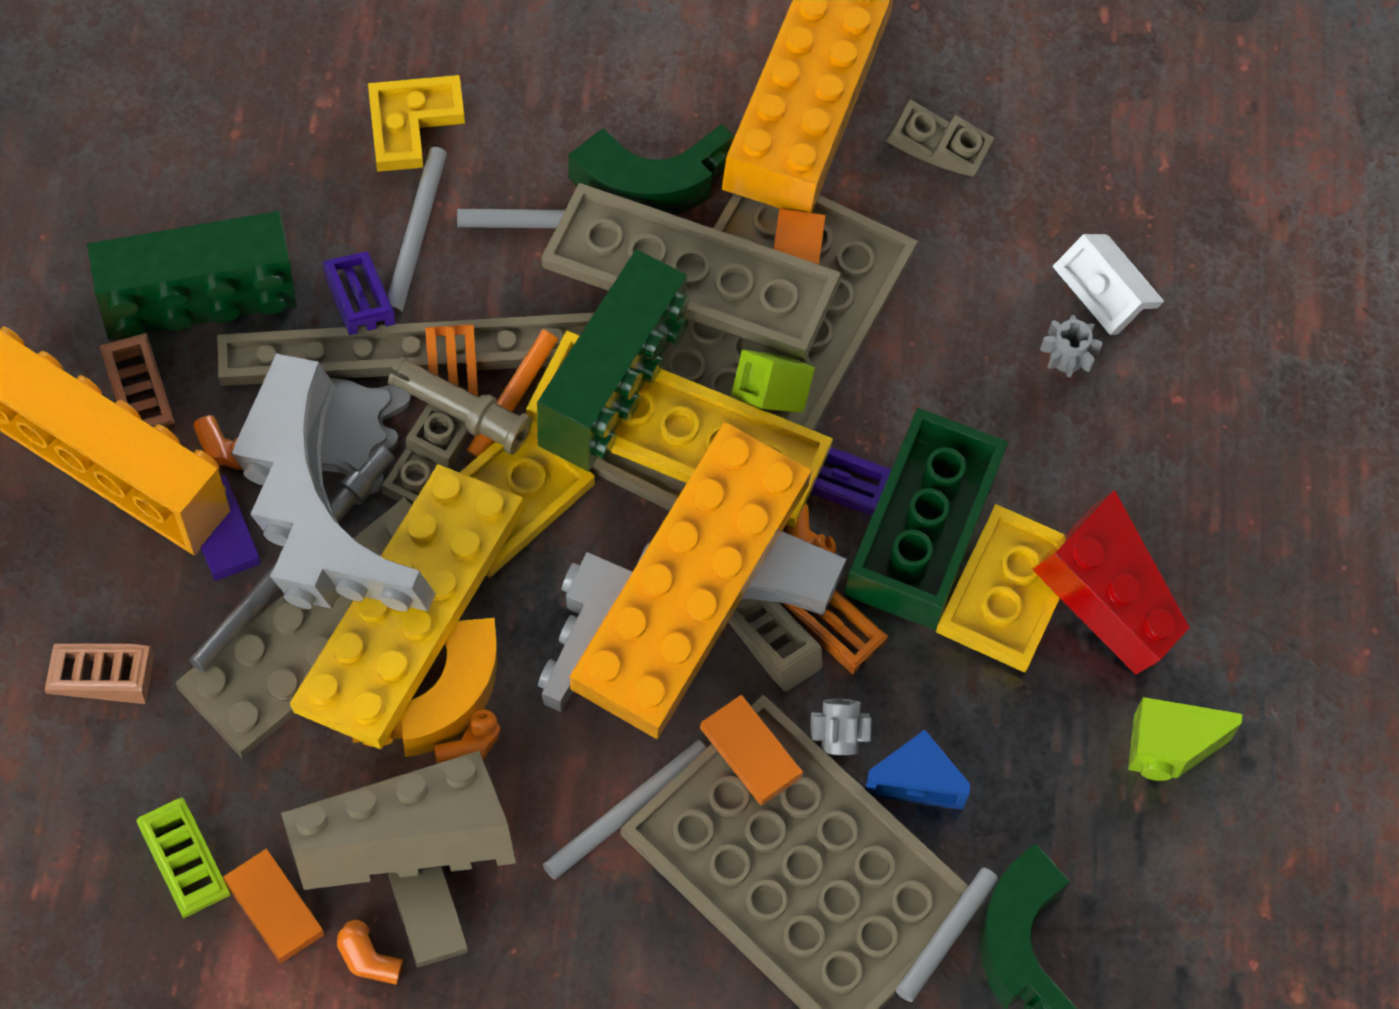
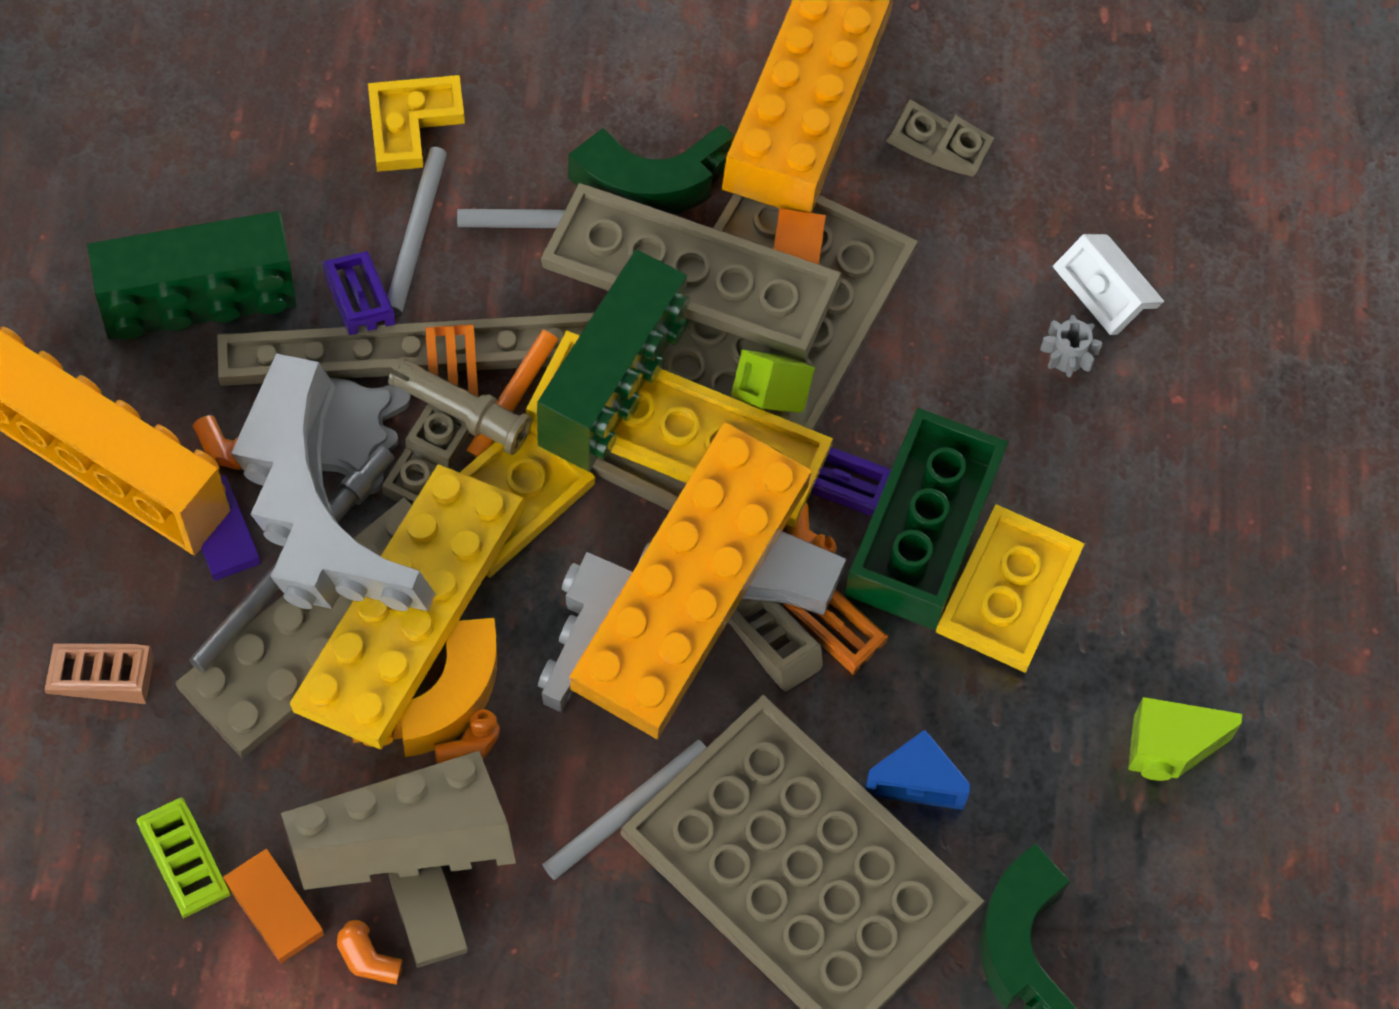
nougat slope [100,333,175,428] -> none
orange tile [700,695,803,806] -> none
light grey gear [810,699,872,755] -> none
light grey bar [895,867,999,1002] -> none
red wedge [1032,490,1190,675] -> none

